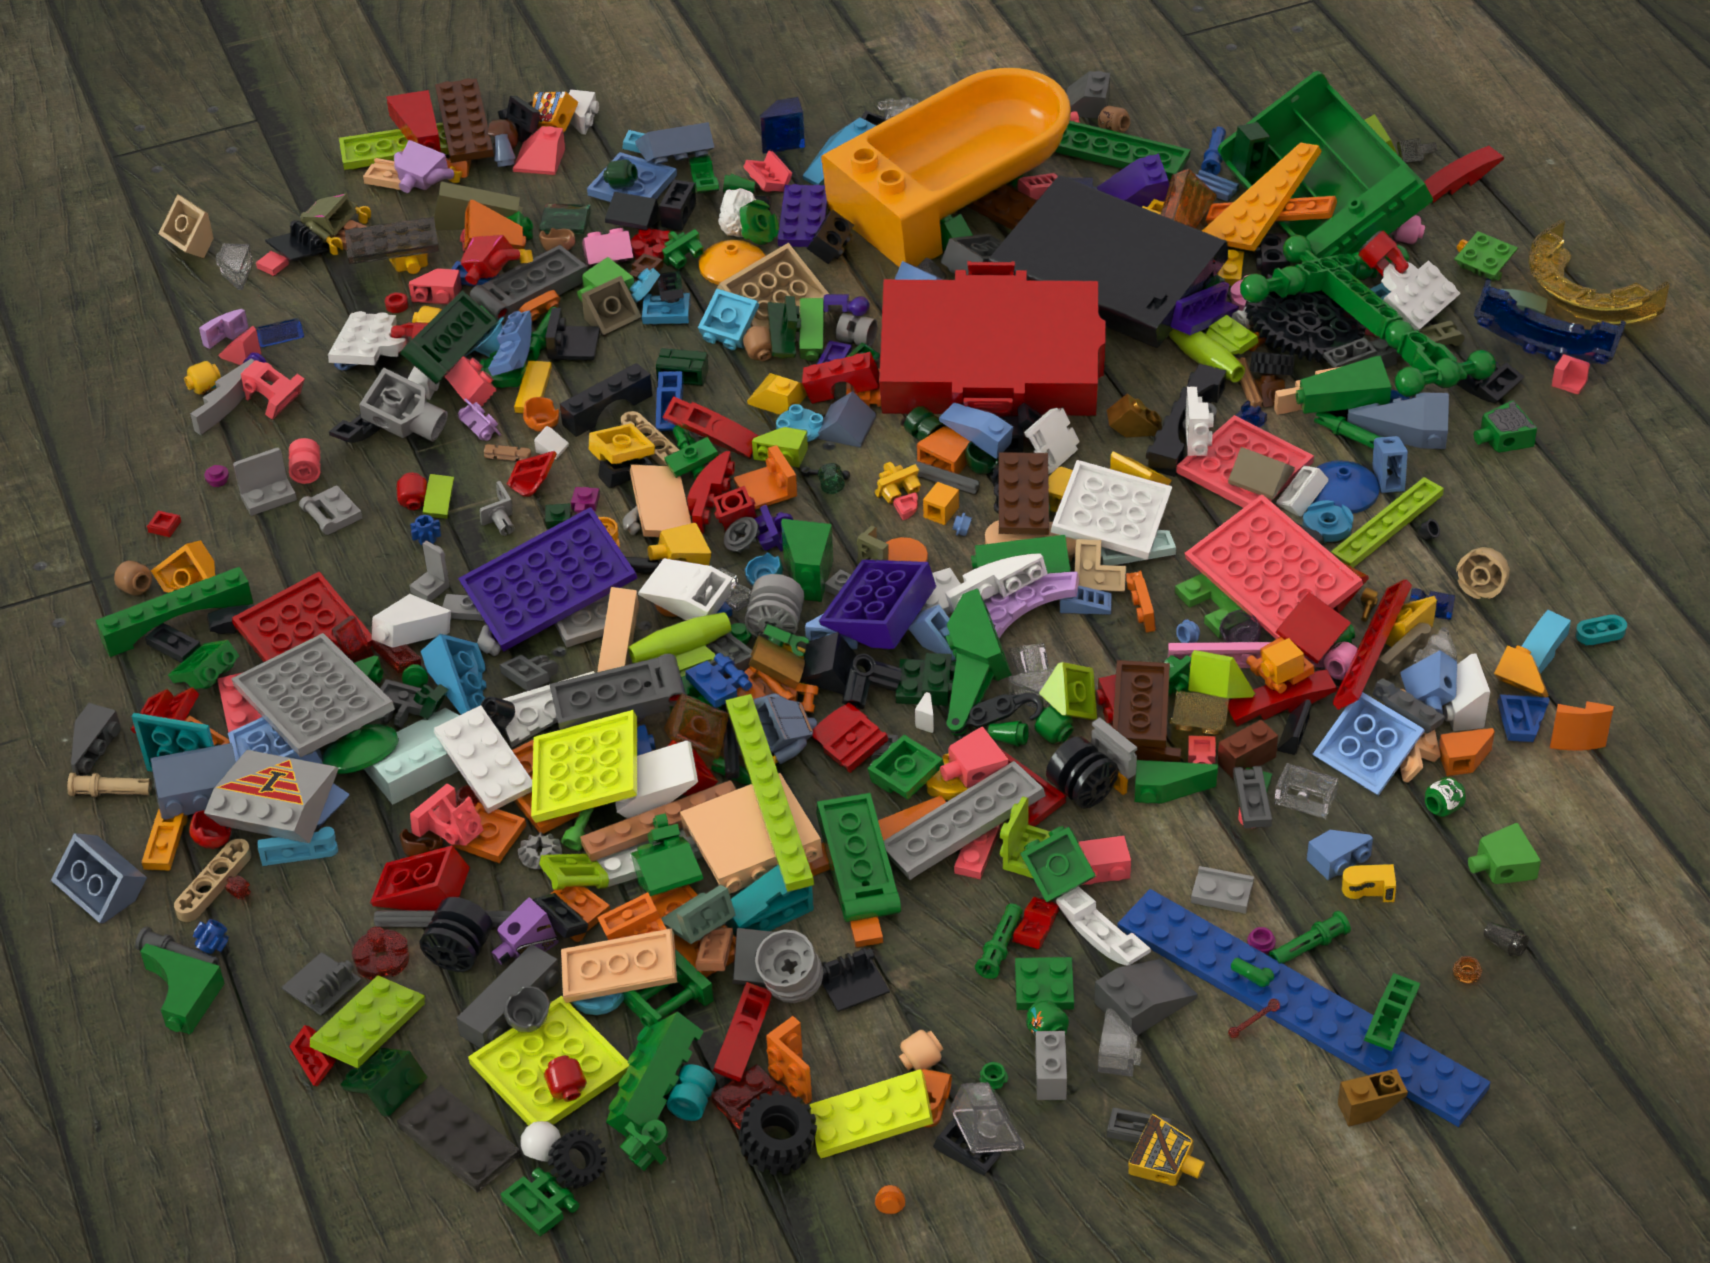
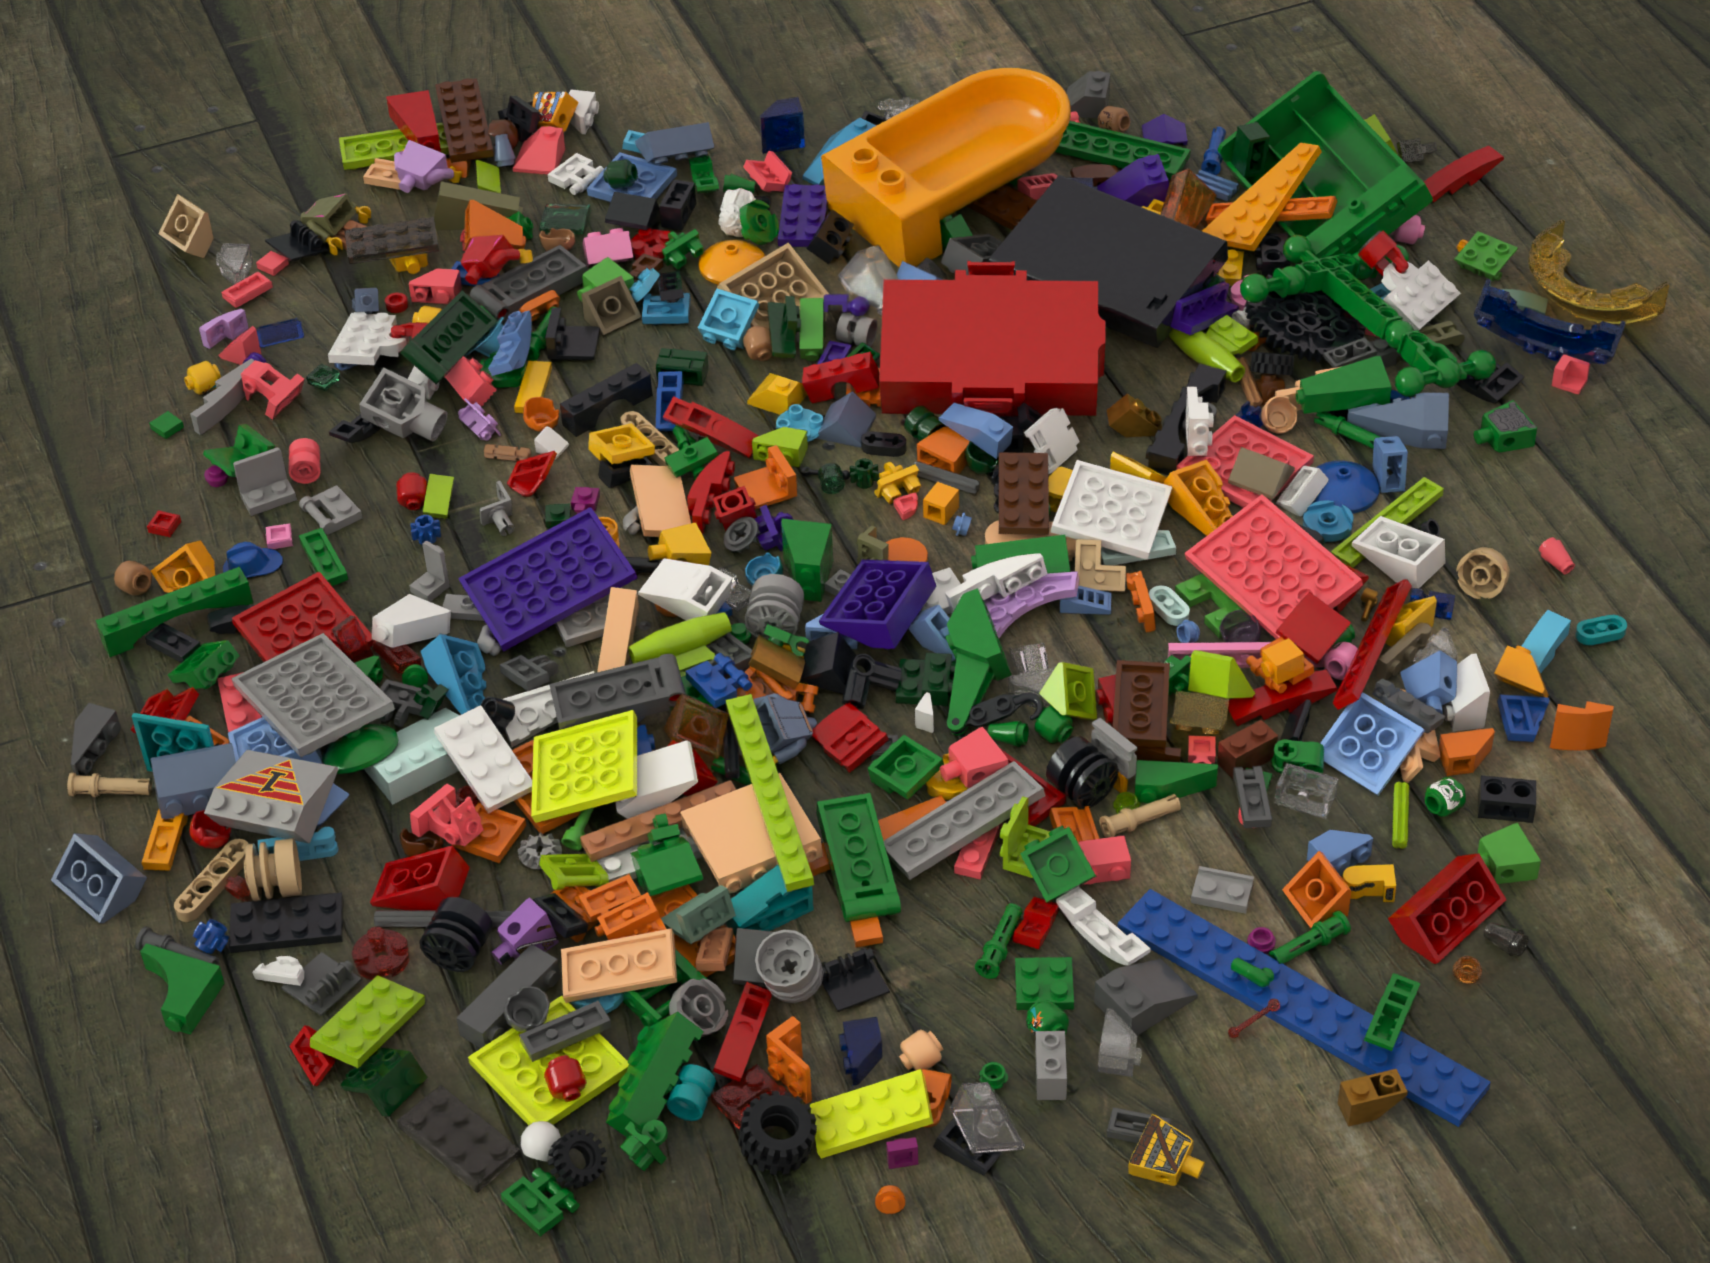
none -> green tile [149,411,184,439]
none -> green bracket [203,424,275,477]
none -> coral plate [221,272,273,308]
none -> blue piece [223,542,283,578]
none -> black plate [229,892,344,953]
none -> tan wheel [244,838,302,901]
none -> white plate [252,956,304,986]
none -> bright pink tile [266,524,293,549]
none -> green plate [299,528,348,586]
none -> clear green plate [306,364,340,391]
none -> sand blue bracket [352,288,379,314]
none -> lime slope [476,160,501,193]
none -> dark grey plate [519,1001,611,1062]
none -> white plate [548,153,604,195]
none -> orange plate [579,874,641,937]
none -> light grey cylinder [669,978,728,1037]
none -> clear wedge [838,245,899,316]
none -> clear blue slope [838,1017,883,1086]
none -> dark green gear [850,458,879,489]
none -> black beam [861,431,907,457]
none -> magenta plate [886,1137,919,1169]
none -> orange plate [1049,806,1099,842]
none -> reddish brown slope [1070,164,1118,189]
none -> tan pin [1099,794,1181,838]
none -> clear neon green plate [1113,792,1140,814]
none -> dark purple slope [1142,114,1188,145]
none -> light aqua plate [1149,586,1190,626]
none -> light orange wedge [1163,459,1233,536]
none -> light nougat hair [1261,395,1297,434]
none -> green piece [1271,739,1324,777]
none -> orange slope [1282,851,1351,928]
none -> white slope [1352,516,1445,590]
none -> red slope [1388,853,1506,964]
none -> lime axle [1392,781,1409,849]
none -> black brick [1478,775,1536,823]
none -> coral cone [1539,537,1575,575]

